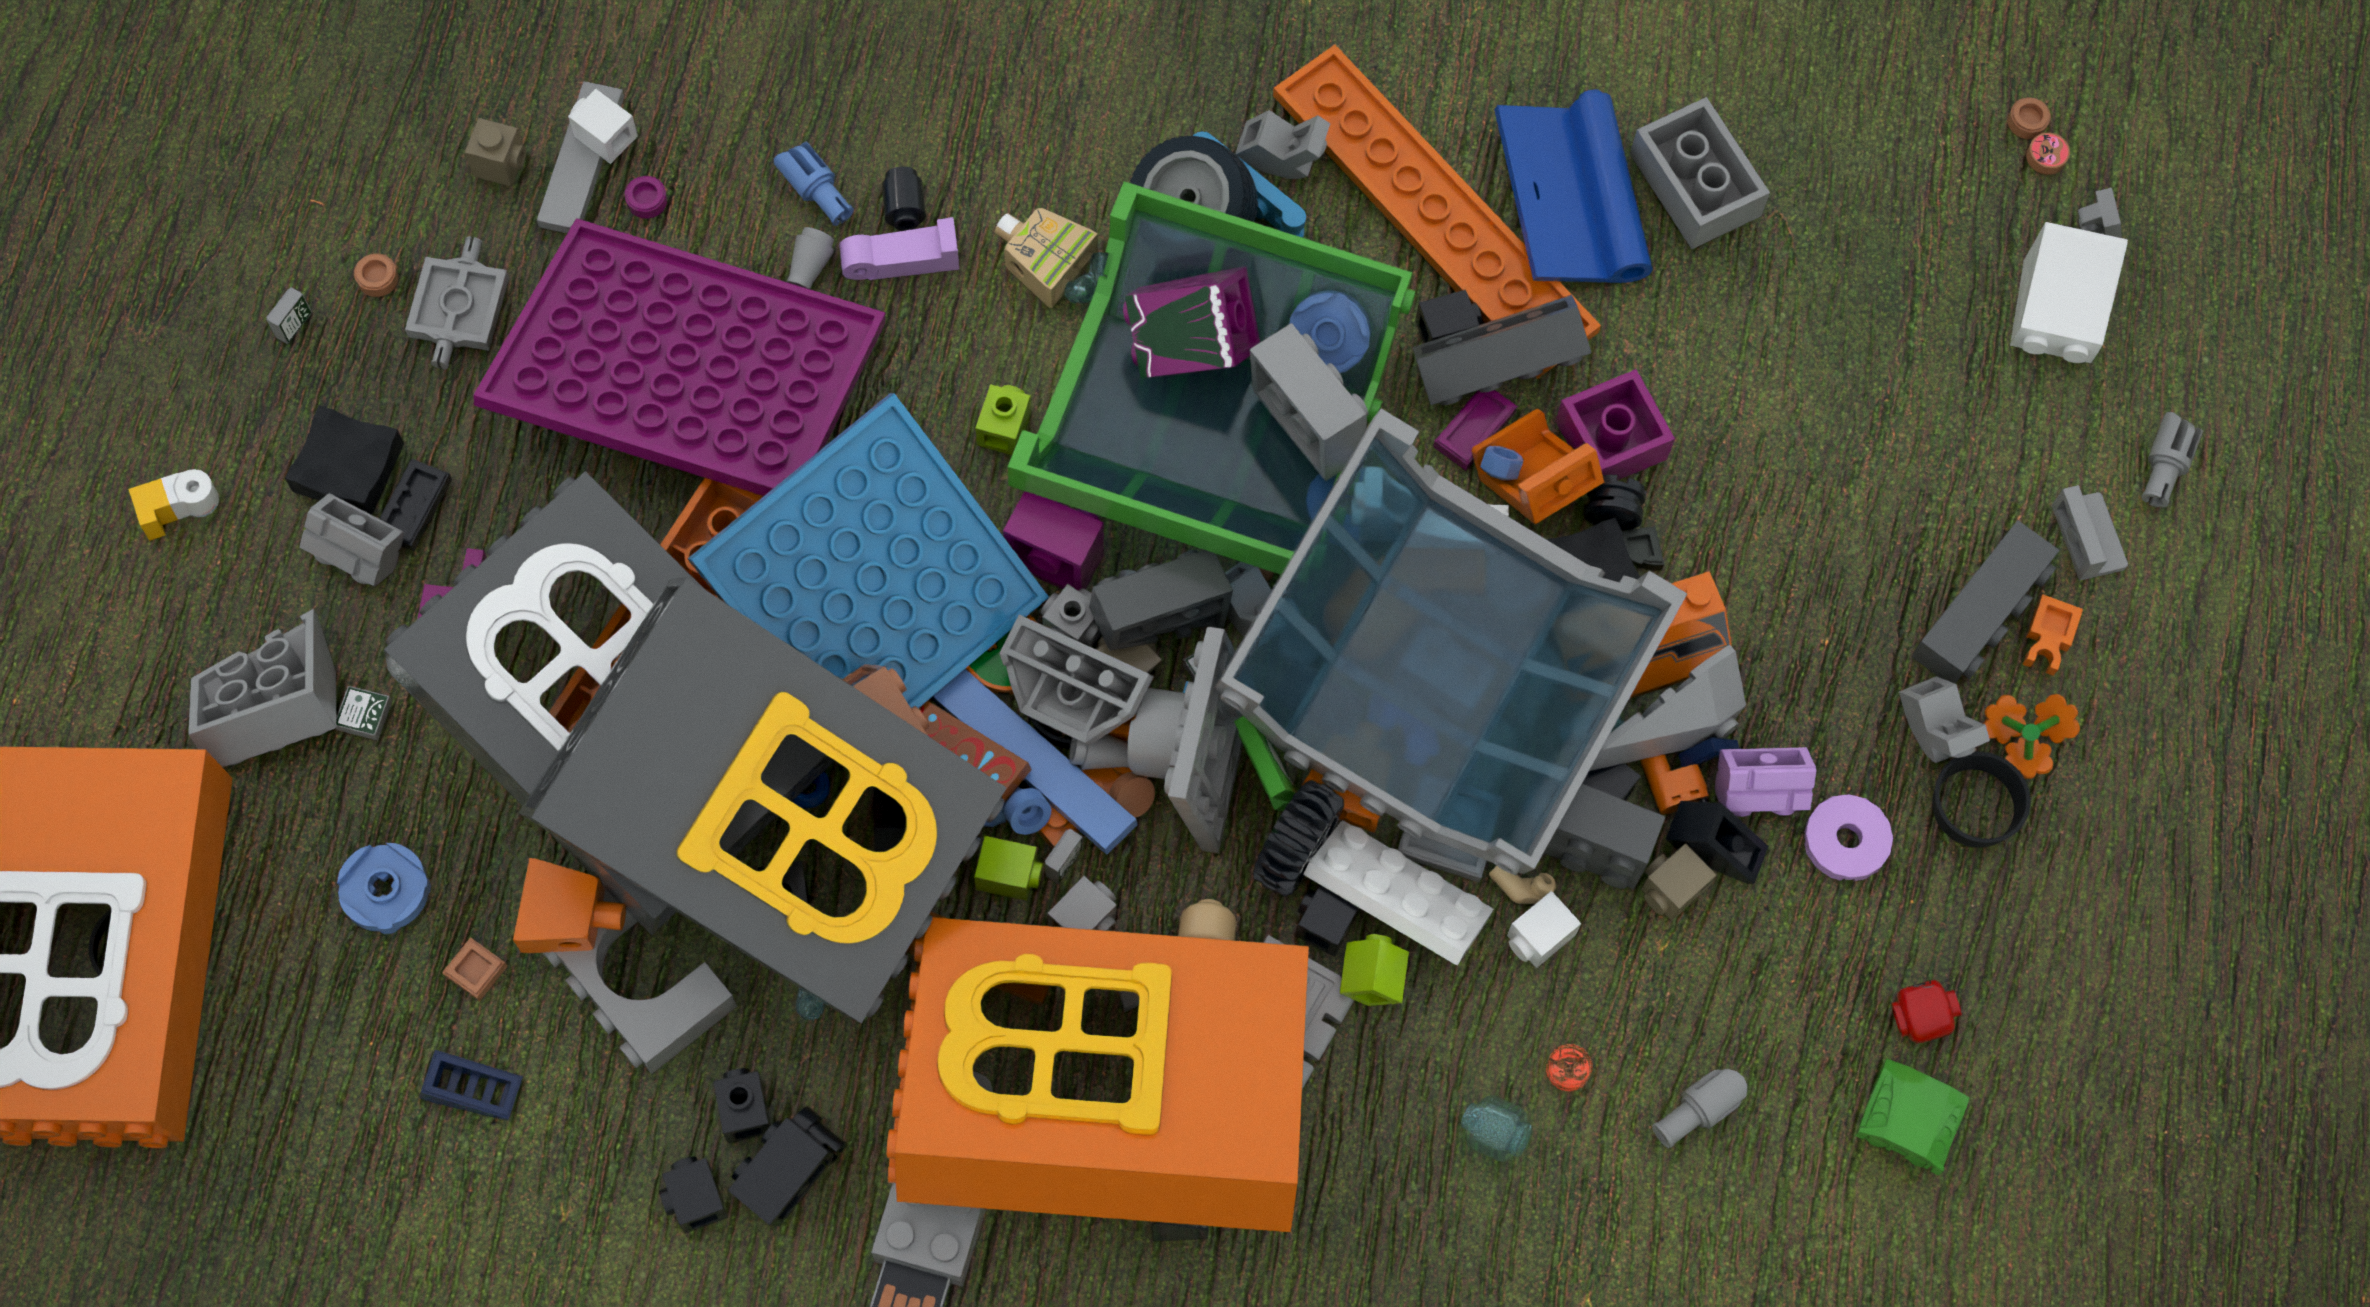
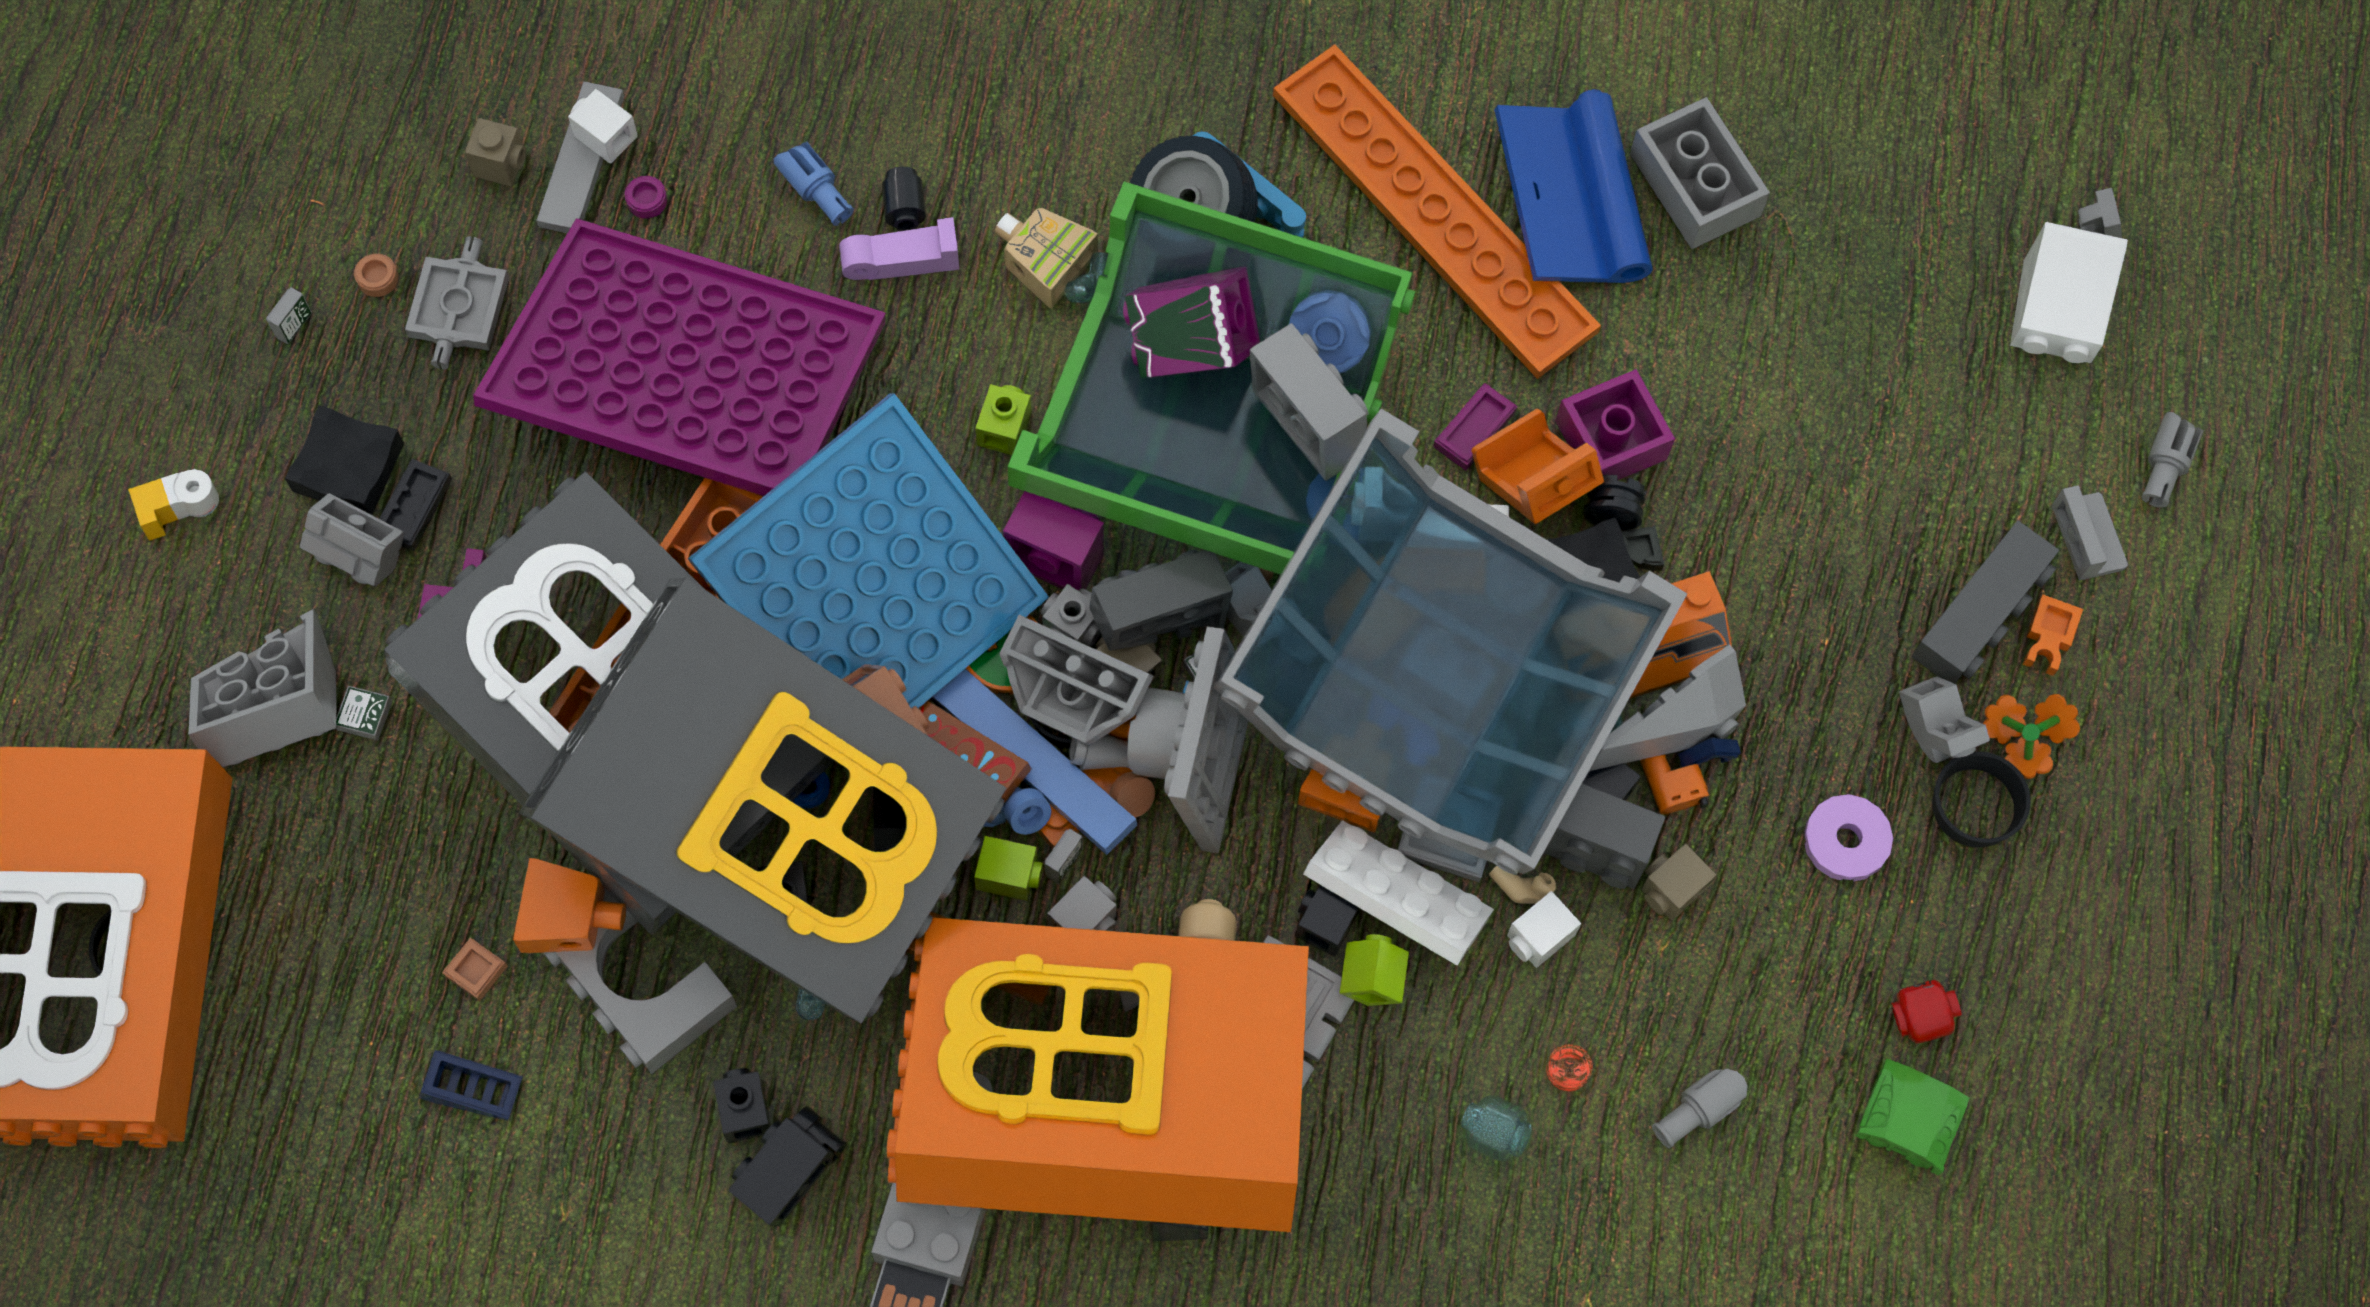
medium blue plate [337,843,431,934] -> none
black brick [659,1156,728,1234] -> none
light grey cone [787,227,834,289] -> none
bright green slope [1234,716,1297,812] -> none
light grey brick [1235,110,1330,179] -> none
black gear [1253,780,1344,897] -> none
dark grey brick [1412,295,1591,405] -> none
black brick [1415,290,1483,343] -> none
medium blue tile [1480,446,1524,480] -> none
black slope [1666,801,1769,884] -> none
lavender brick [1715,747,1816,817] -> none
nougat tile [2007,97,2051,139] -> none
tile [2026,133,2070,175] -> none

